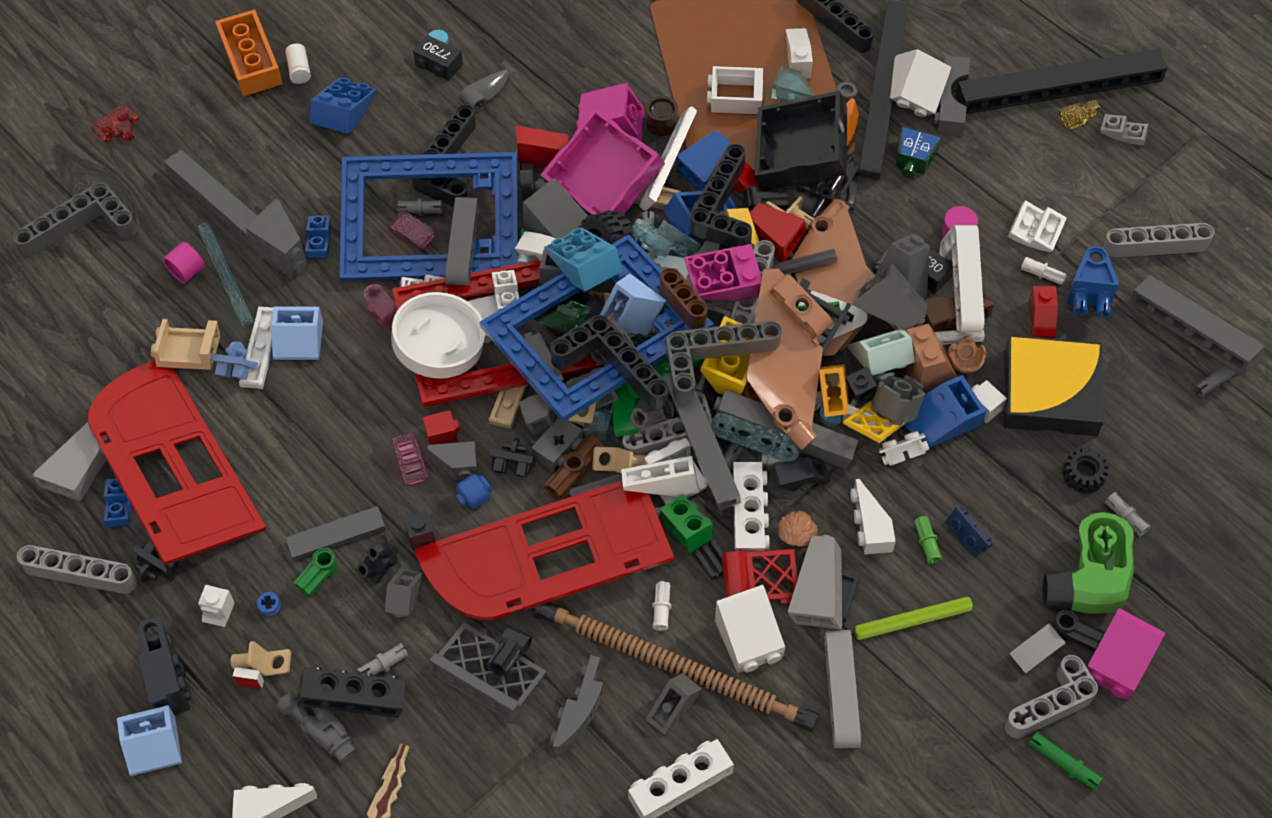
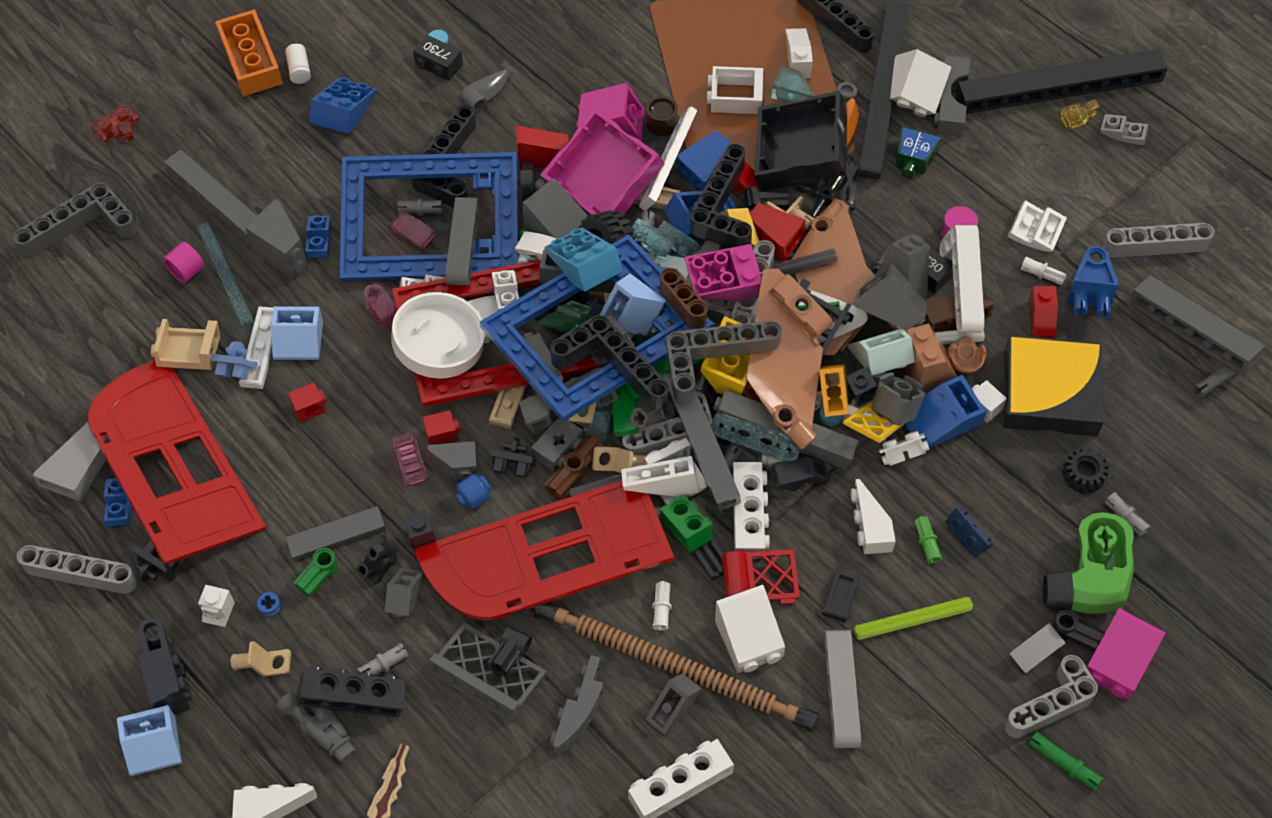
tile [233,667,264,689] -> none
nougat hair [778,511,818,547] -> none
light grey slope [788,535,842,630] -> none
none -> red brick [288,383,327,422]

